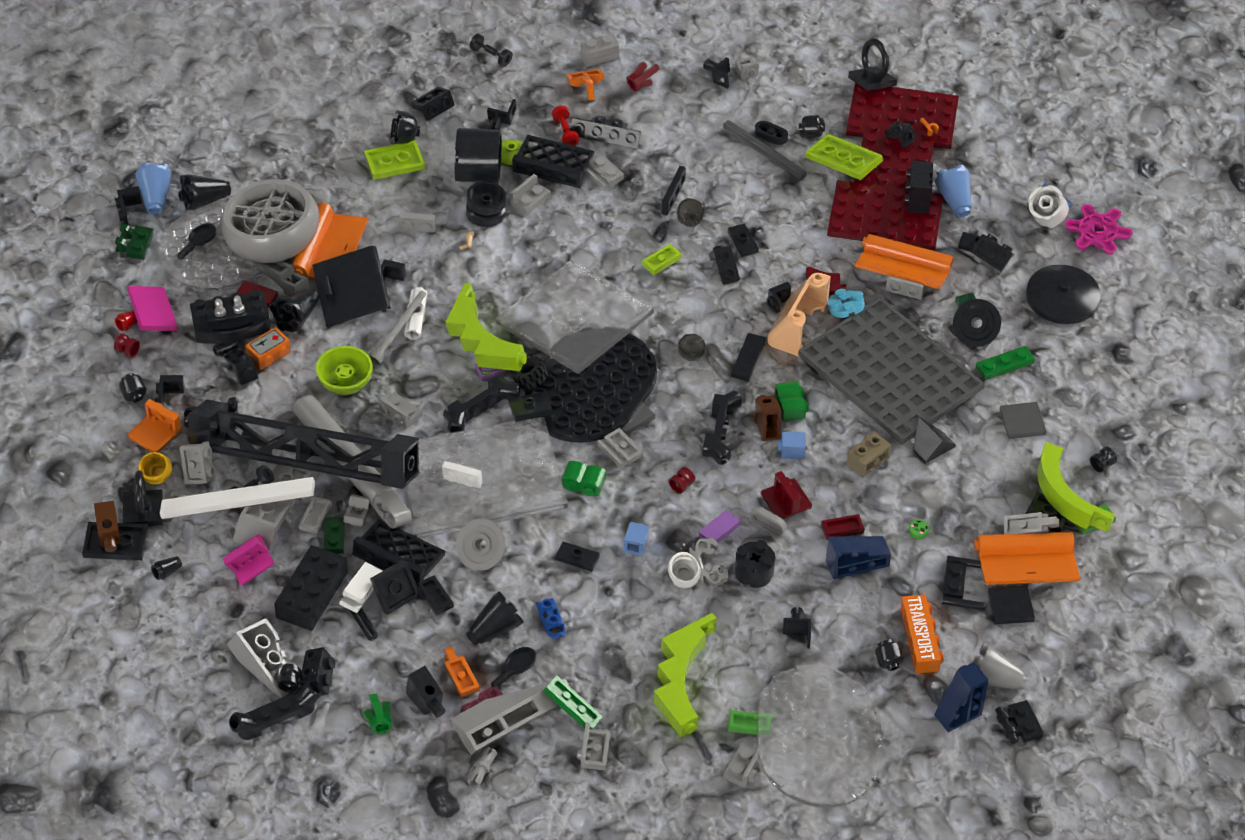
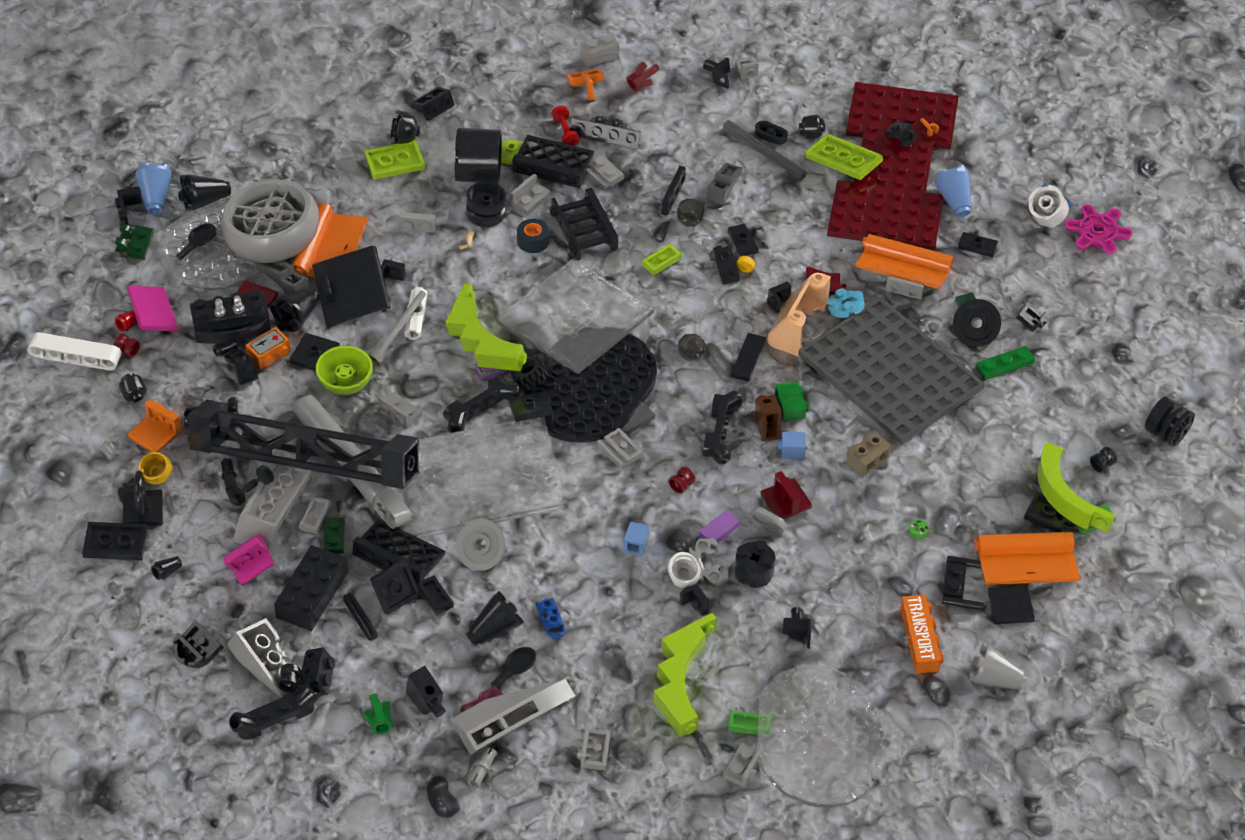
reddish brown torso [94,500,121,552] -> none
black bracket [154,375,185,406] -> none
white tile [160,477,315,519] -> none
light grey bracket [179,441,215,484] -> none
white piece [339,562,382,613] -> none
light grey bracket [343,494,370,526] -> none
white plate [442,461,483,488] -> none
orange plate [444,646,480,698] -> none
black wheel [469,33,513,67] -> none
black bracket [487,99,517,130] -> none
plate [543,675,603,729] -> none
black plate [555,541,600,572] -> none
green brick [562,461,606,496] -> none
dark red tile [821,514,865,540] -> none
dark blue wedge [826,536,891,579] -> none
black tile [848,38,897,91] -> none
black head [875,639,904,671] -> none
black wedge [905,161,933,214] -> none
black slope [913,417,956,464] -> none
dark blue wedge [934,662,988,732] -> none
black bracket [971,234,1015,272] -> none
black plate [995,700,1044,744] -> none
dark grey tile [1000,402,1046,439] -> none
light grey hinge [1004,512,1059,534] -> none
black dish [1026,264,1101,324] -> none
none -> white beam [27,332,122,371]
none -> black slope [172,620,224,668]
none -> black axle [221,458,237,493]
none -> black plate [290,332,340,371]
none -> black wheel [517,219,549,253]
none -> black fence [549,187,618,261]
none -> black bracket [679,584,709,615]
none -> dark grey slope [706,163,743,204]
none -> yellow tile [736,256,755,273]
none -> black bracket [1016,303,1049,332]
none -> black wheel [1144,396,1195,447]

